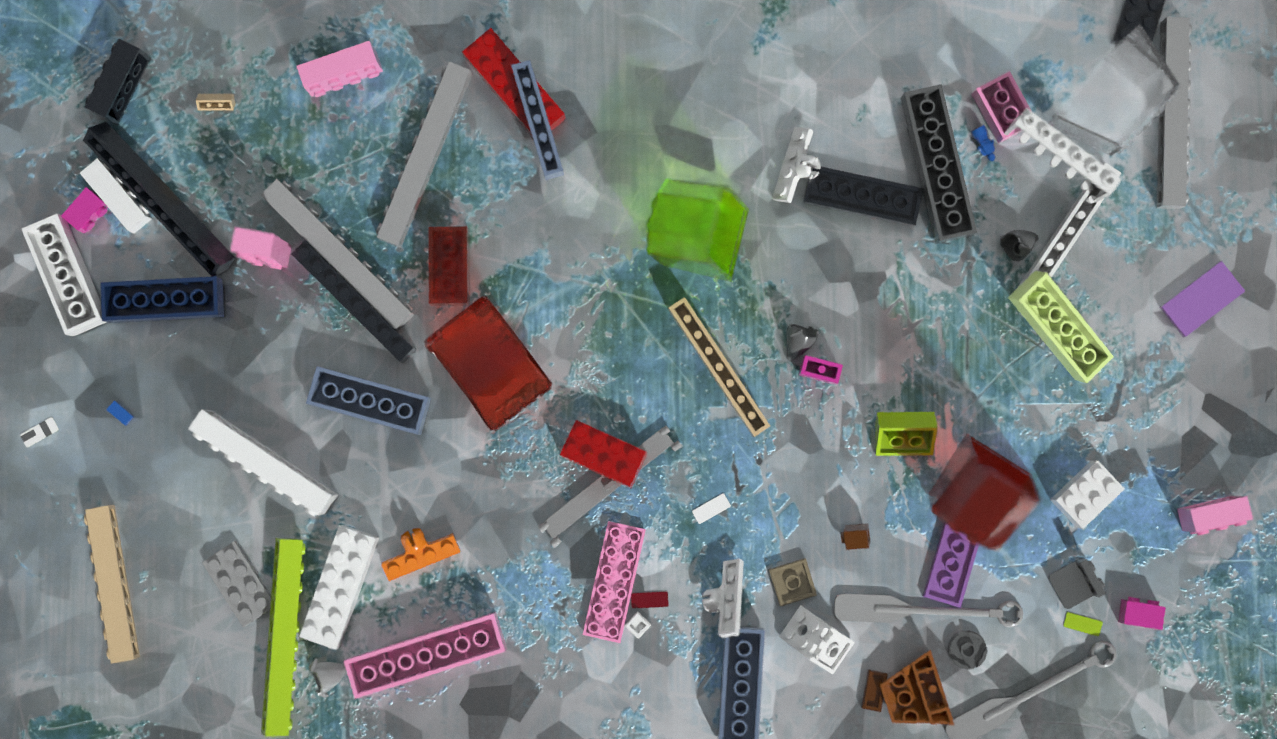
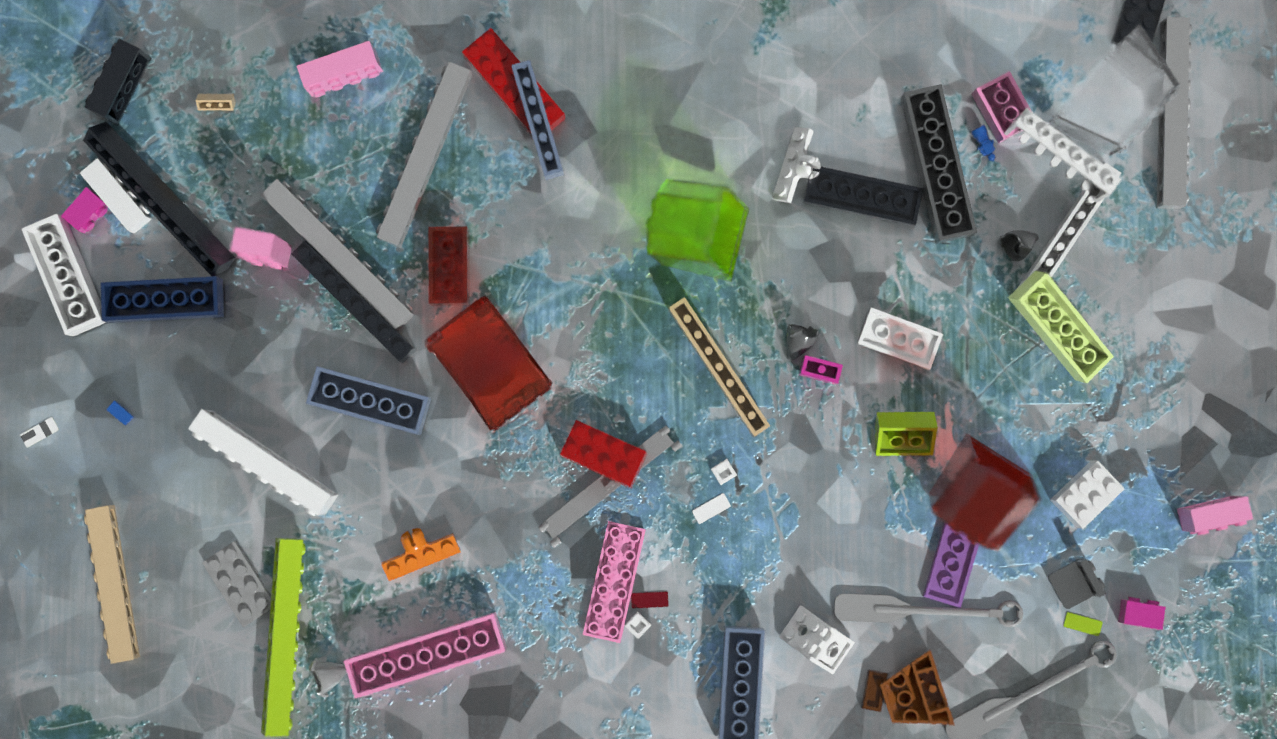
white brick [299,525,379,650] -> none
white plate [702,558,744,637] -> none
dark tan tile [768,558,817,607] -> none
reddish brown brick [841,523,871,550] -> none
dark grey tile [948,630,987,670] -> none
medium lavender tile [1160,261,1245,338] -> none
none -> white tile [711,459,737,485]
none -> white plate [857,308,943,370]

